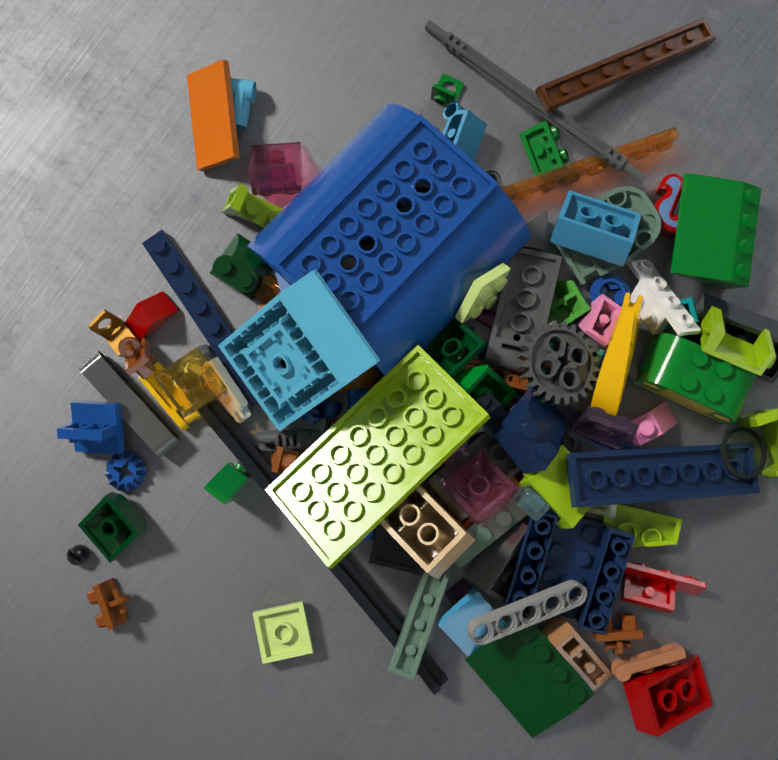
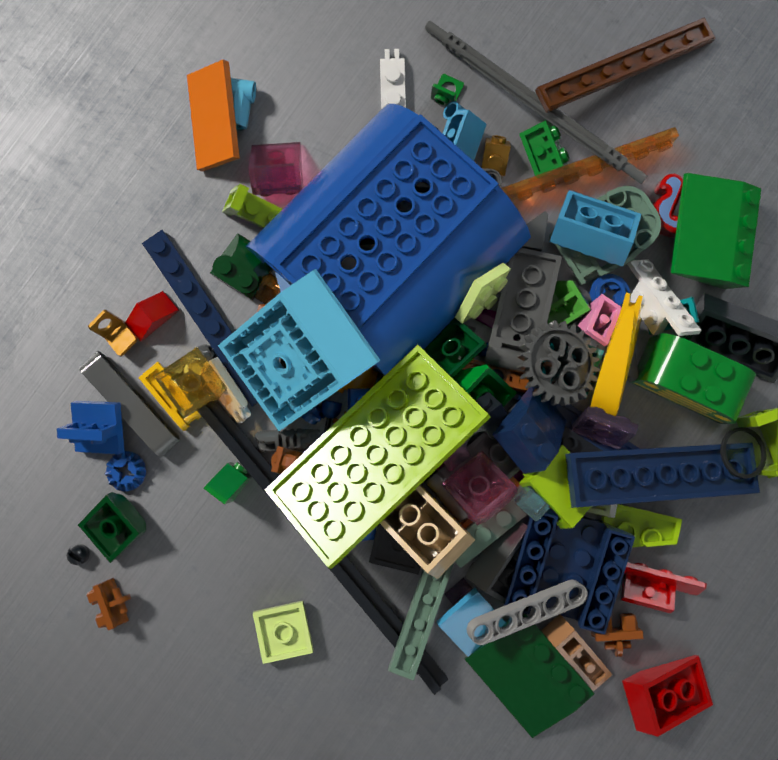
dark orange hips [118,336,155,380] -> none
nougat plate [610,642,687,682] -> none
bright pink slope [620,401,677,446] -> none
lime panel [699,306,776,376] -> none
none -> white hinge [380,49,406,109]
none -> pearl gold bracket [481,135,511,176]

